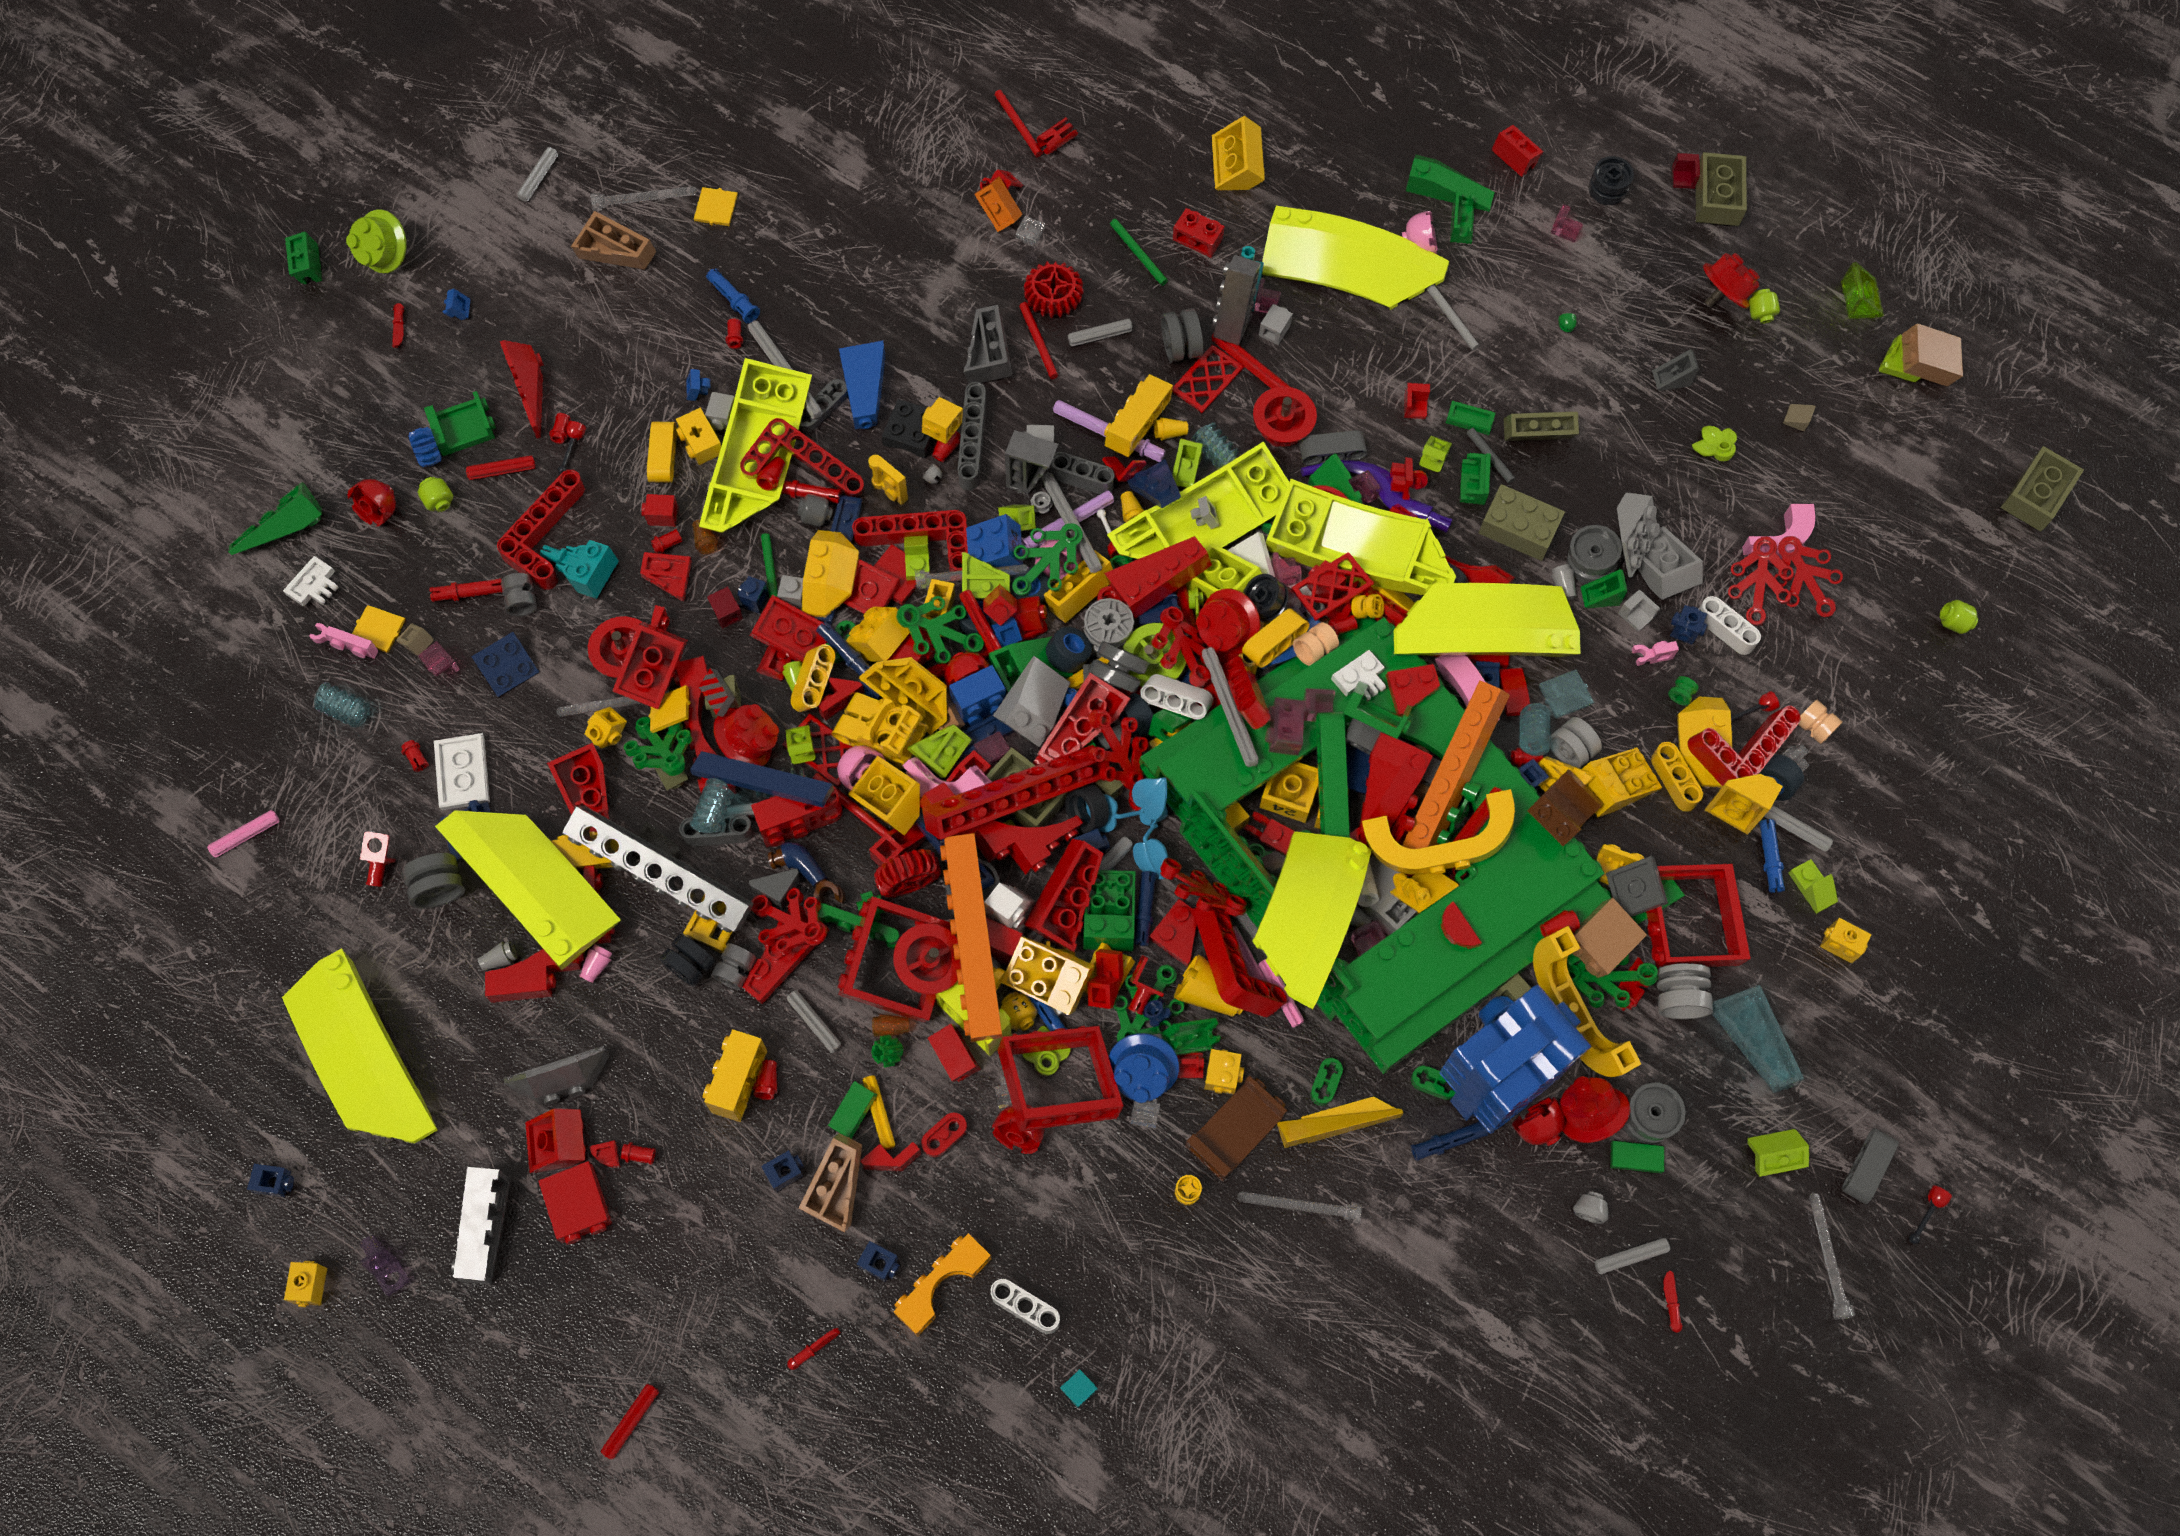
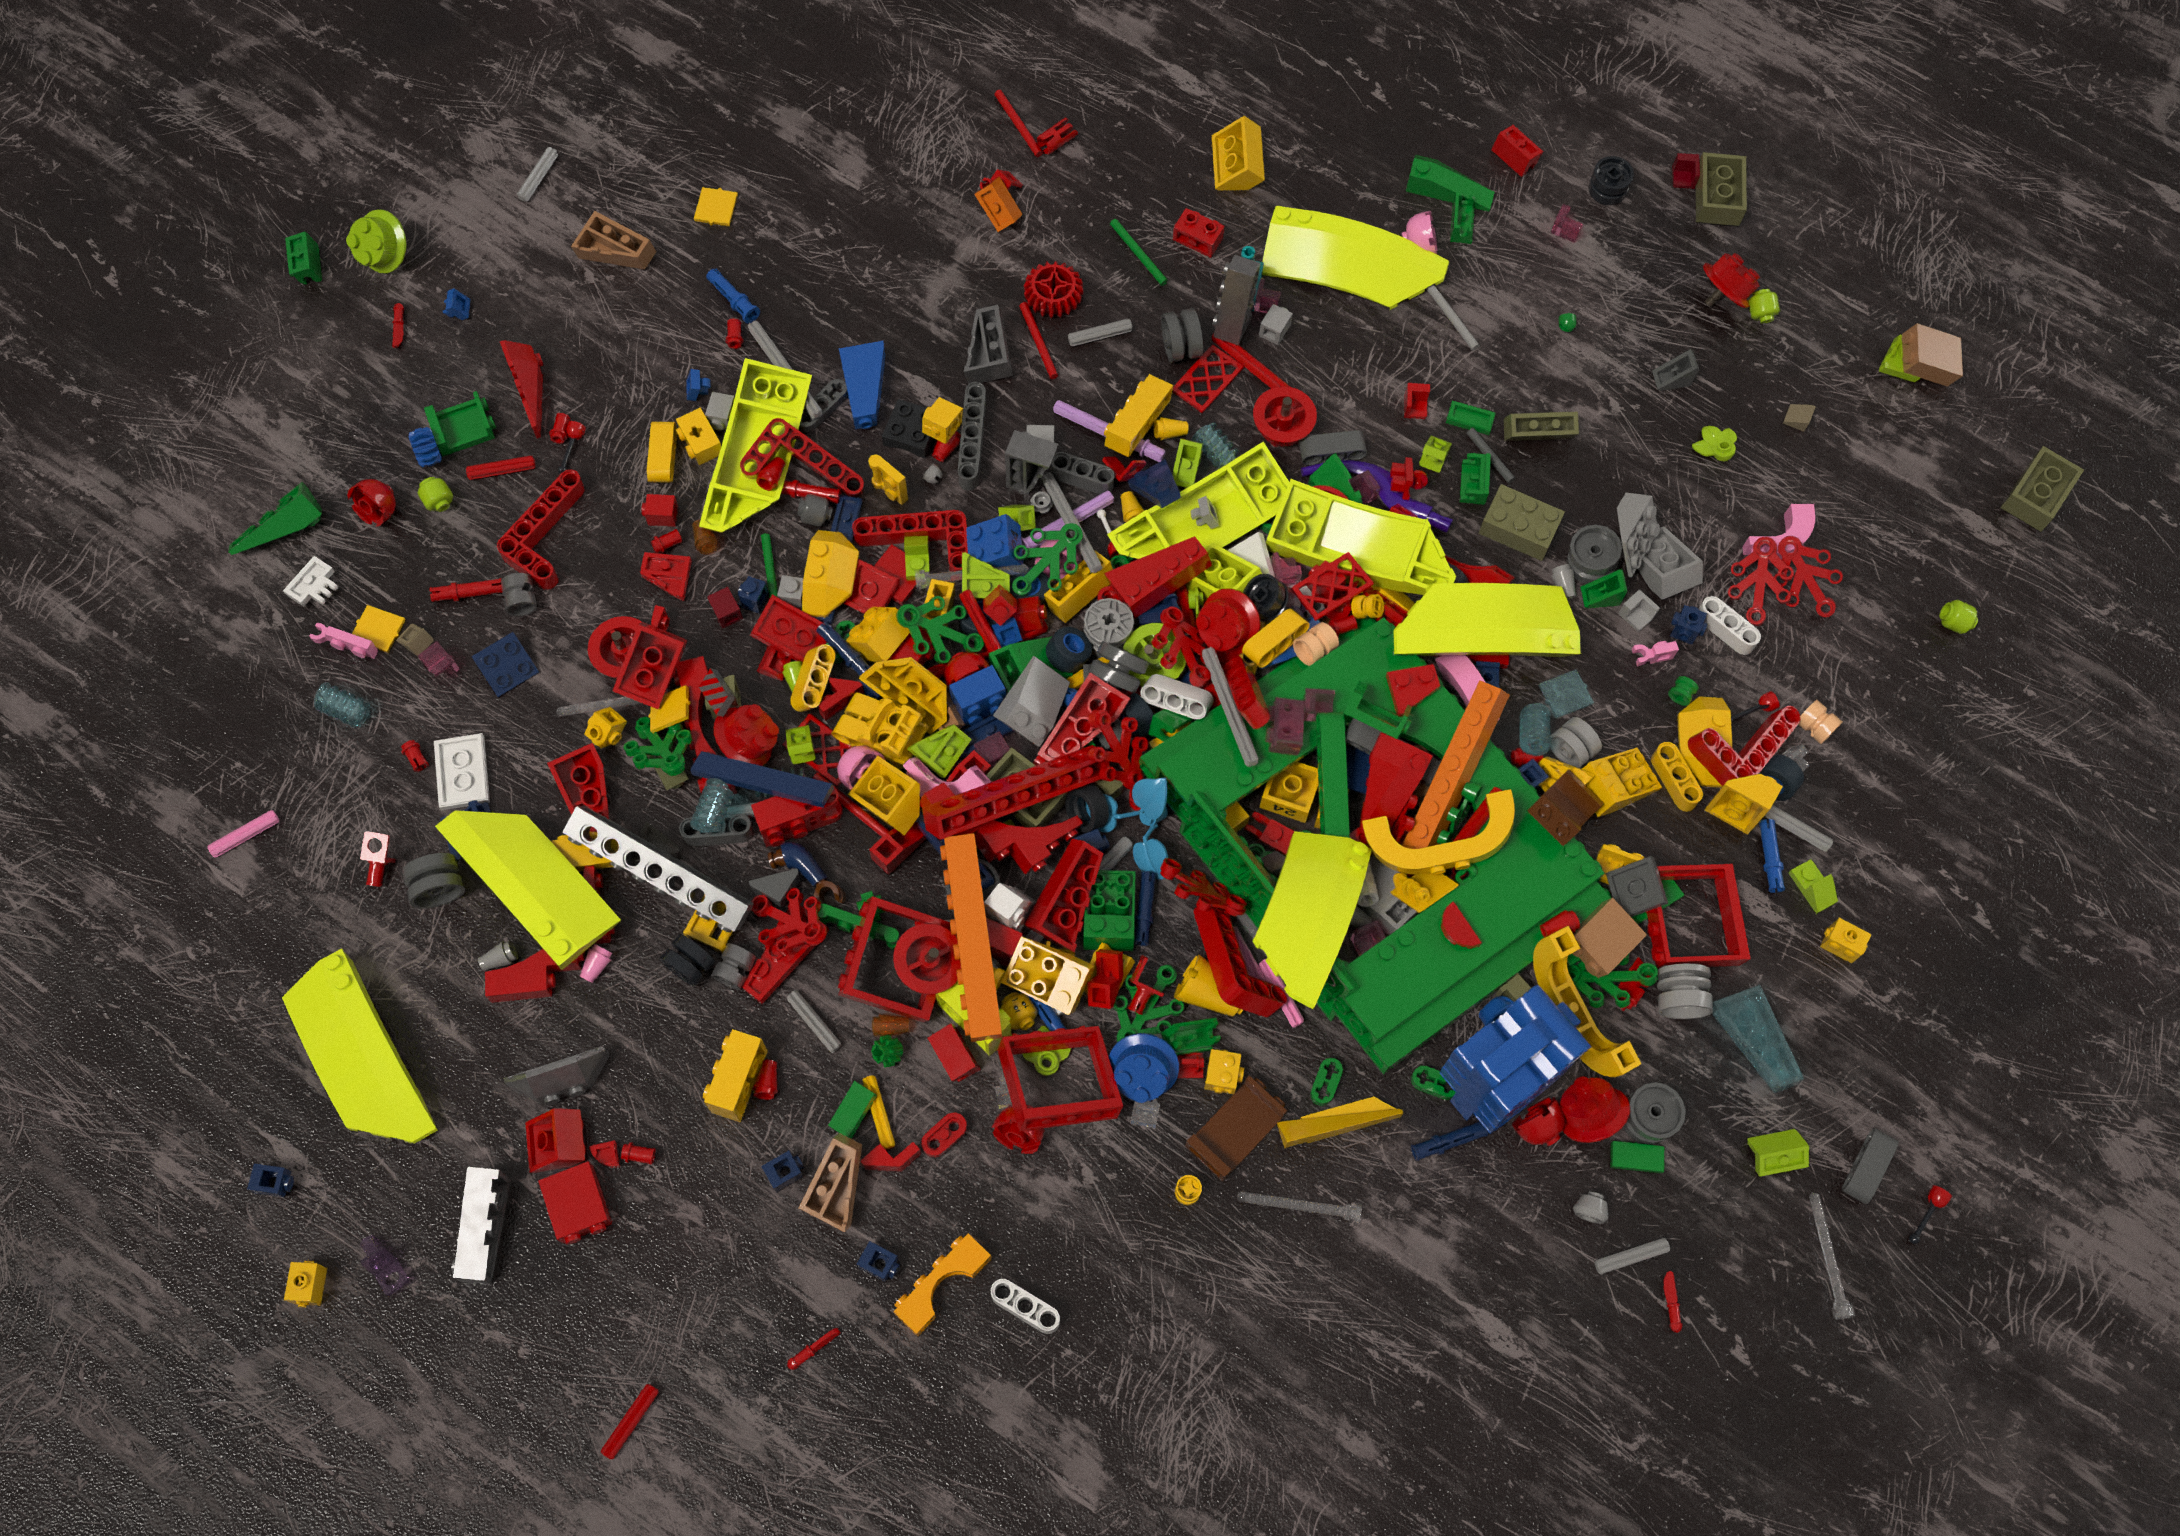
teal brick [540,540,619,599] -> none
clear piece [590,186,697,211] -> none
red gear [874,849,941,898] -> none
clear tile [1016,216,1045,246] -> none
teal slope [1060,1369,1098,1408] -> none
dark blue plate [1143,999,1171,1027] -> none
red wing [1149,899,1197,967] -> none
white hinge [1331,650,1386,700] -> none
red slope [1499,668,1531,716] -> none
clear neon green slope [1841,262,1884,319] -> none

